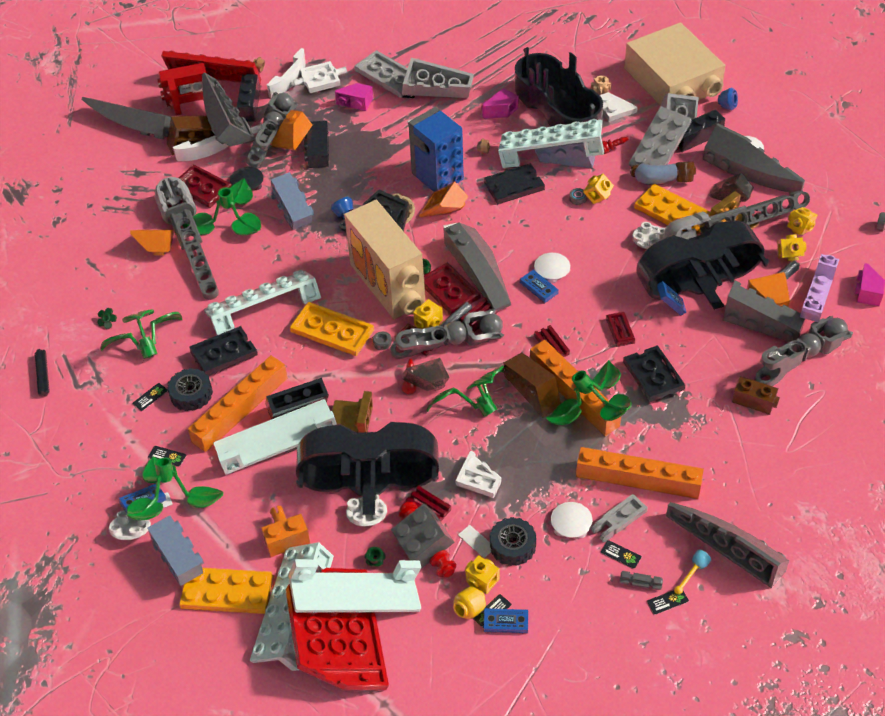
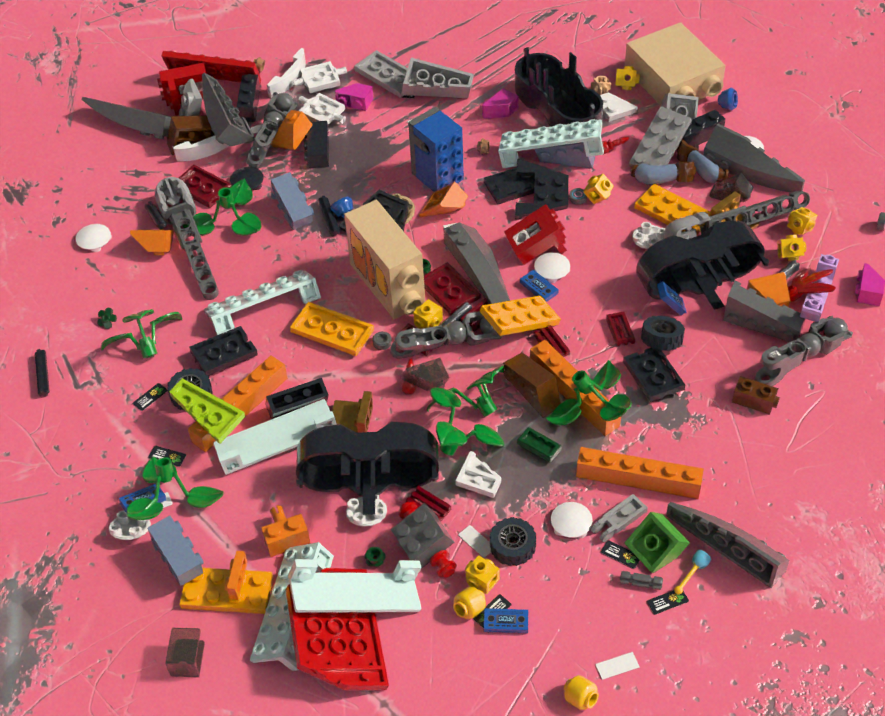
none -> white dish [76,224,112,252]
none -> black axle [145,201,167,230]
none -> clear smoke piece [165,628,205,677]
none -> lime wing [169,378,245,444]
none -> light grey slope [179,79,202,116]
none -> orange plate [225,551,248,600]
none -> white plate [298,93,346,124]
none -> black axle [318,195,340,236]
none -> green plant [430,388,505,456]
none -> light orange plate [480,296,561,336]
none -> red brick [504,204,567,265]
none -> black wing [515,159,569,220]
none -> dark green plate [517,427,562,463]
none -> yellow head [564,675,599,710]
none -> white sticker [596,652,640,680]
none -> yellow brick [615,66,640,90]
none -> bright green slope [624,512,690,573]
none -> black wheel [641,316,685,351]
none -> piece [677,140,729,183]
none -> red plant [788,268,836,302]

